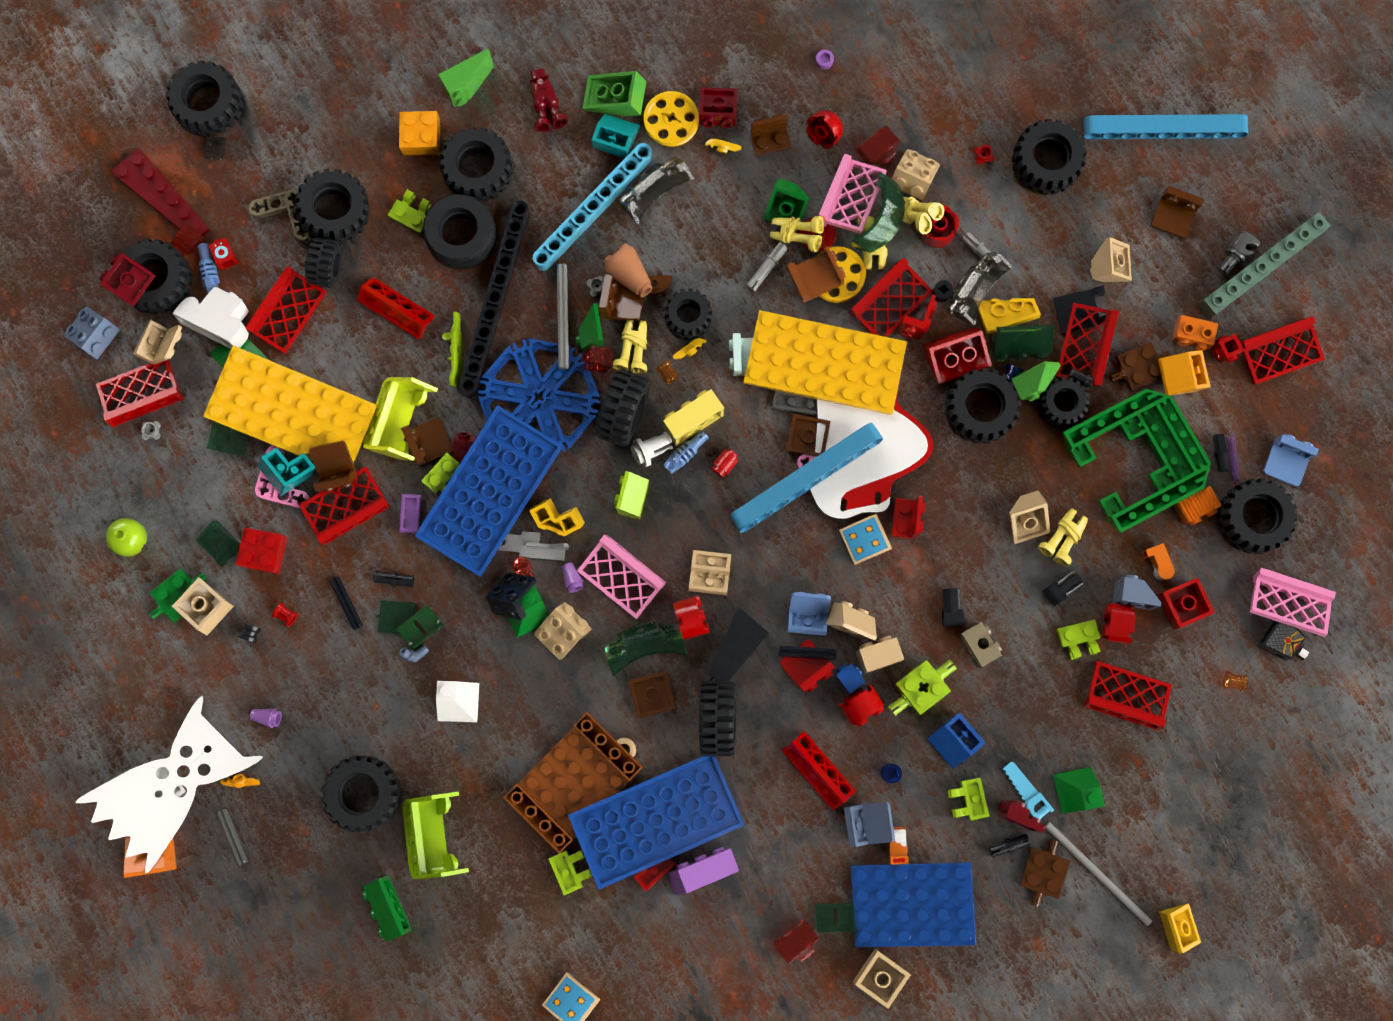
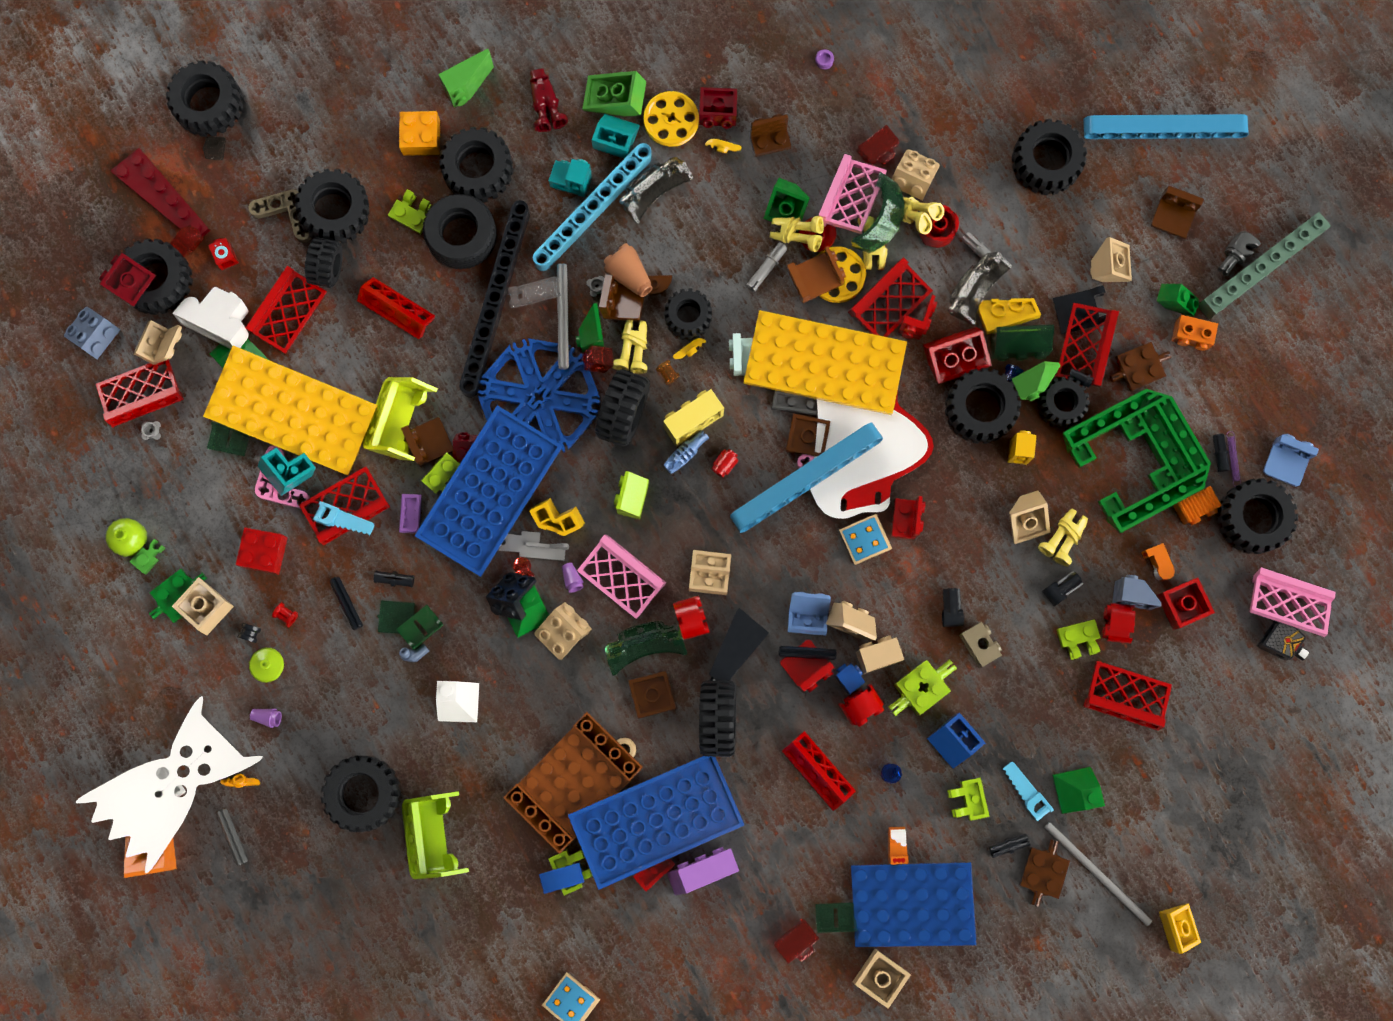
clear green piece [196,520,240,567] -> none
medium blue hinge [197,243,220,293] -> none
reddish brown bracket [309,441,358,492] -> none
green slope [362,875,412,942] -> none
lime piece [442,312,463,388] -> none
white piece [631,431,673,467] -> none
red cylinder [806,110,843,149] -> none
sand blue bracket [844,802,895,847] -> none
black wheel [932,280,953,302] -> none
red plate [973,145,994,165] -> none
dark red plate [997,799,1046,833] -> none
light orange slope [1158,350,1210,396] -> none
red brick [1212,334,1244,364] -> none
clear orange bush [1223,671,1248,692] -> none
red fence [1240,316,1325,385] -> none
none -> bright green plate [130,539,165,575]
none -> lime piece [249,648,284,682]
none -> medium azure piece [313,501,374,536]
none -> clear plate [507,276,561,308]
none -> blue slope [539,863,584,894]
none -> teal brick [548,159,592,197]
none -> yellow brick [1008,431,1036,465]
none -> green slope [1157,284,1199,316]

